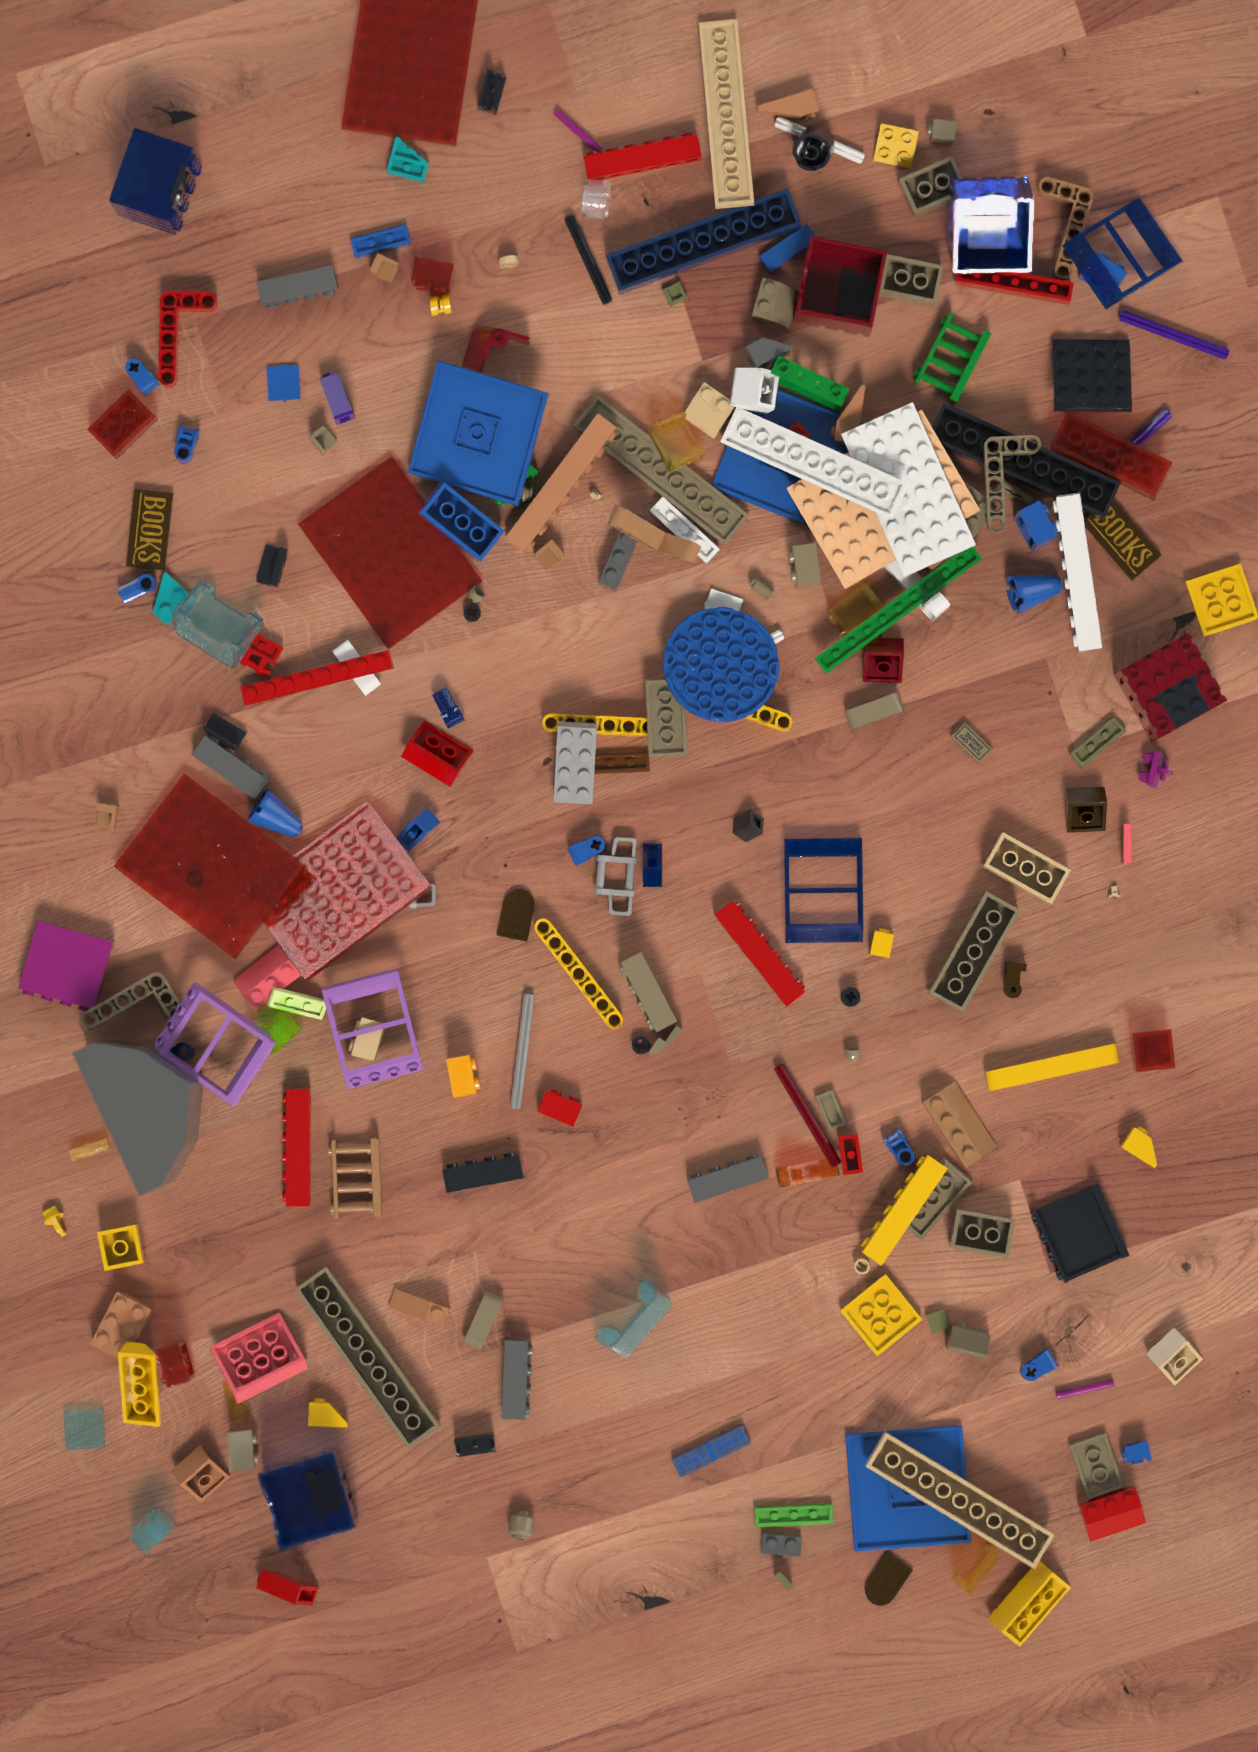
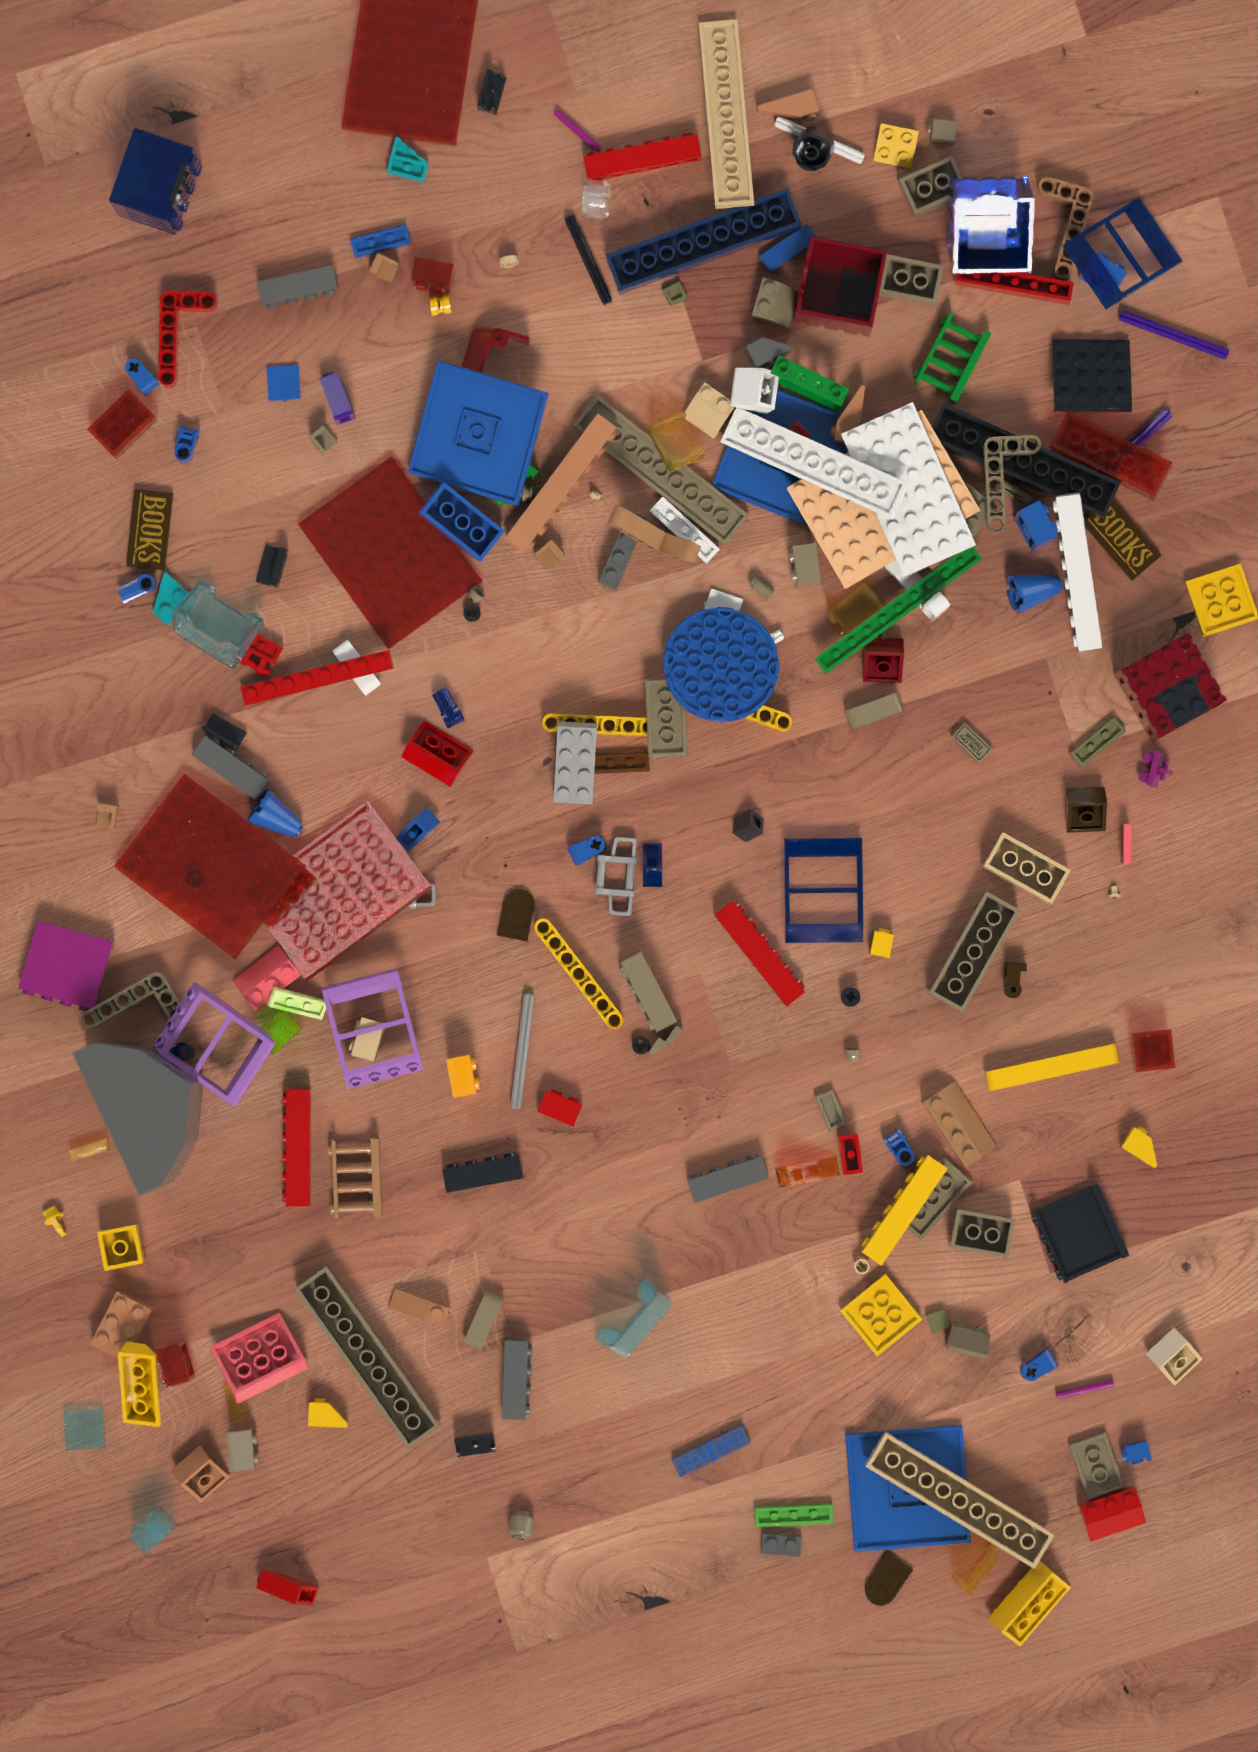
clear blue piece [257,1447,359,1551] -> none
dark red axle [774,1063,841,1167] -> none
olive tile [774,1570,793,1590] -> none

